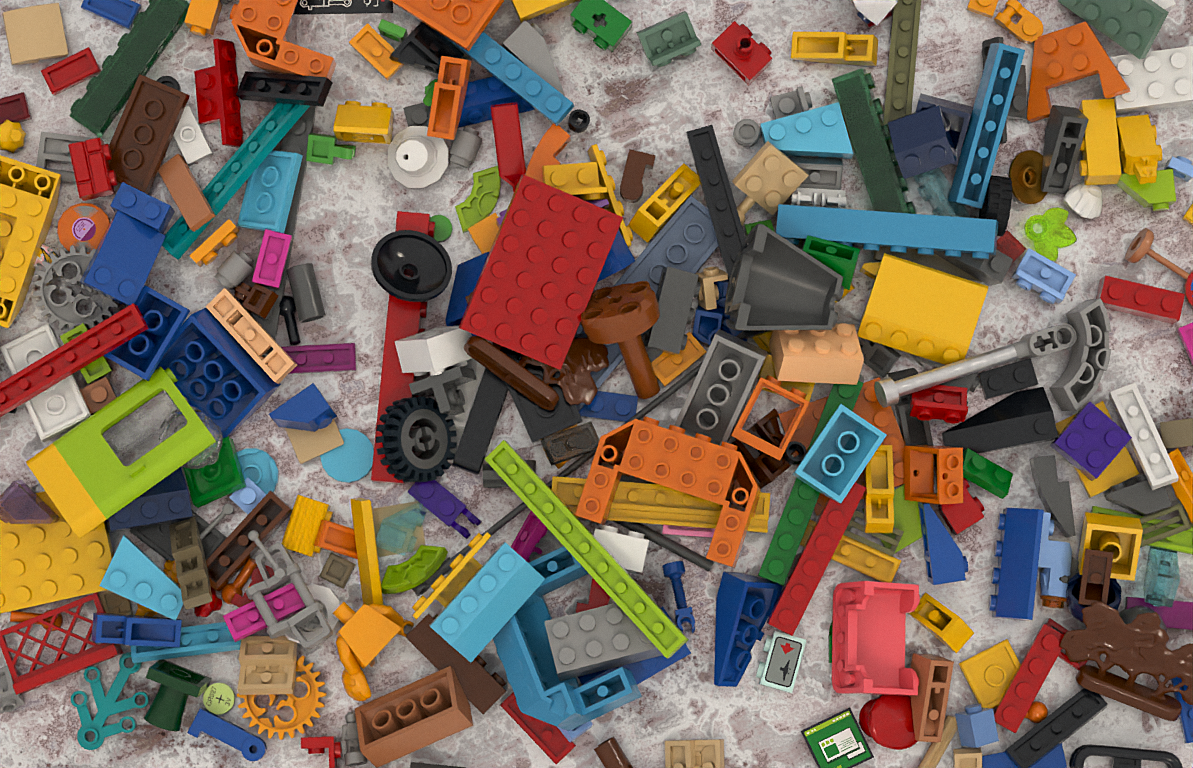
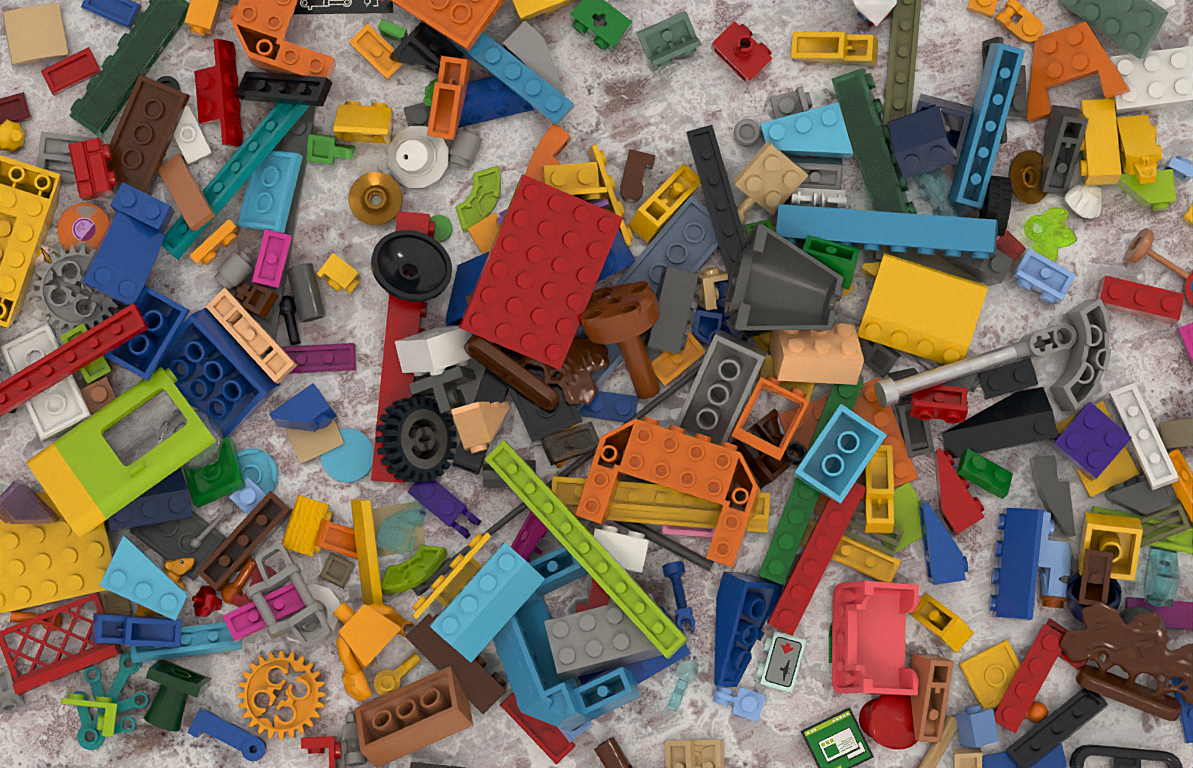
dark tan slope [169,517,213,610] -> none
yellowish green piece [203,683,235,714] -> none
tan slope [237,636,297,695] -> none
light grey hinge [248,530,287,579] -> none
red piece [491,102,526,192] -> none
black hinge [568,109,590,133] -> none
orange window [904,445,963,504] -> none
none -> lime bracket [61,693,117,737]
none -> yellow brick [317,253,361,294]
none -> pearl gold dish [348,172,403,226]
none -> yellow plate [374,652,422,696]
none -> light nougat wedge [451,402,510,454]
none -> clear light blue bar [667,660,698,711]
none -> light blue plate [712,686,766,722]

